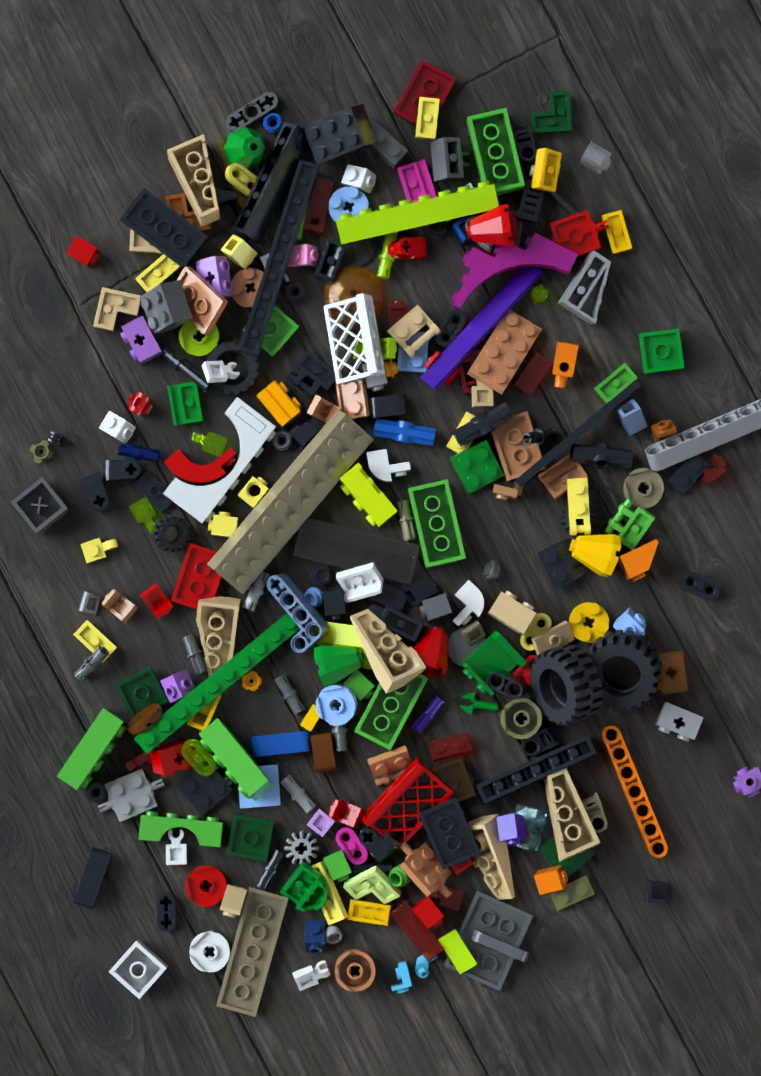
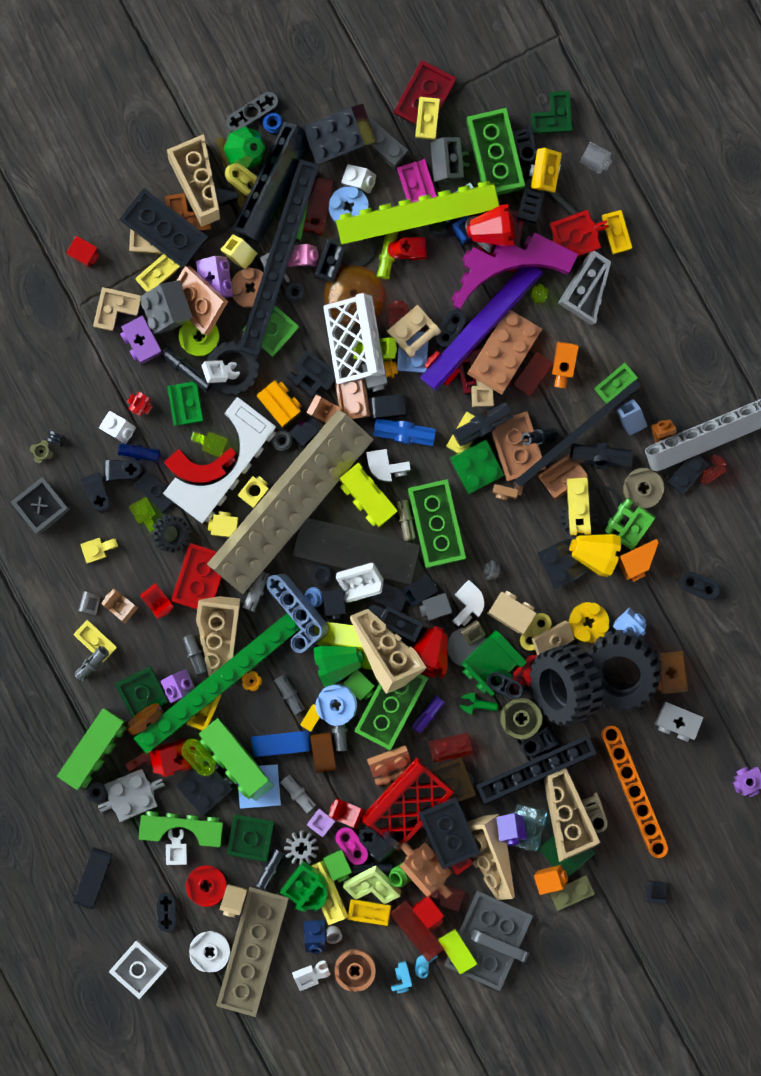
green plate [638,328,684,374] -> none

